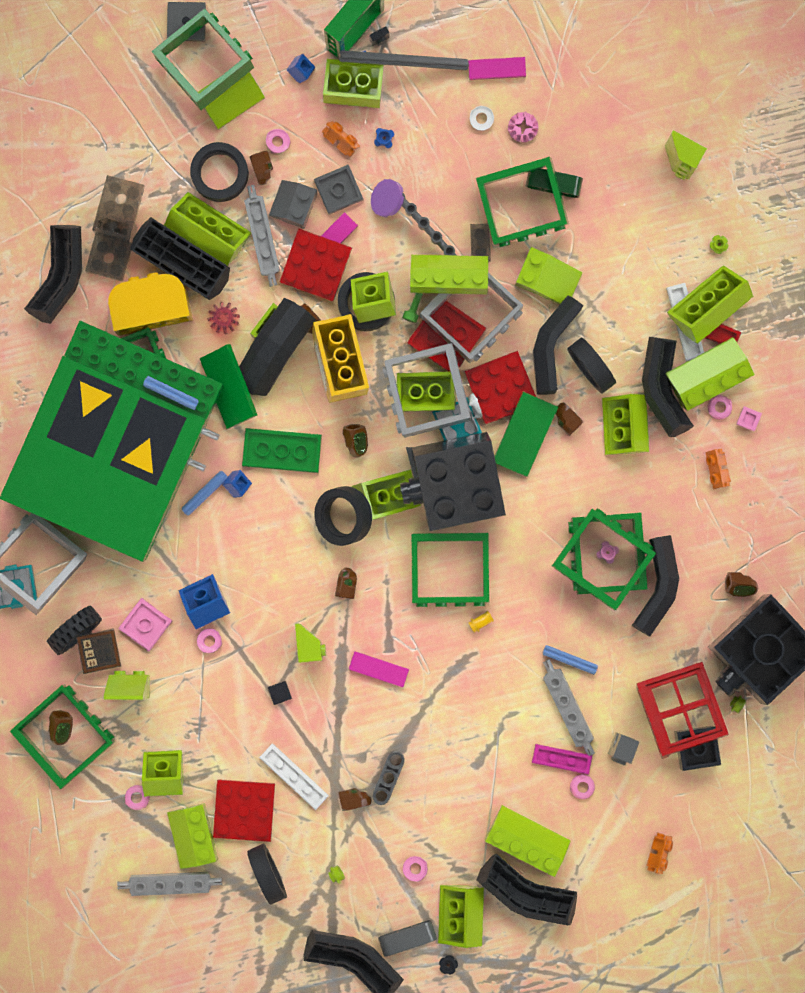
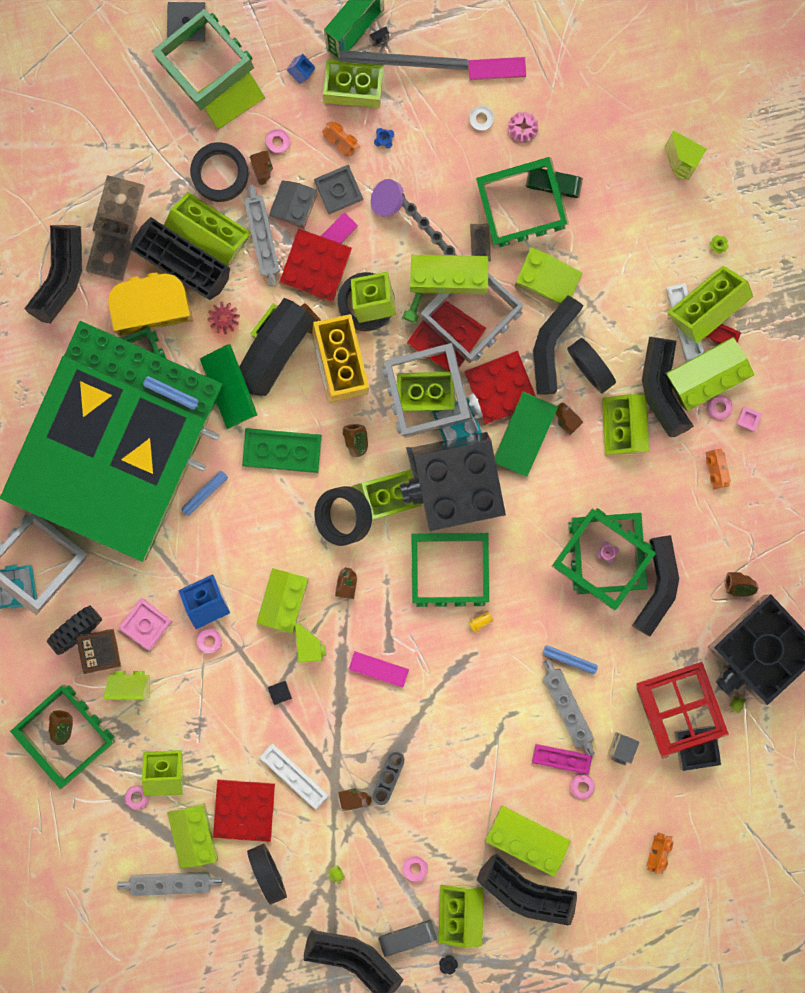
blue slope [222,470,252,498] -> none
none -> lime slope [257,568,309,634]

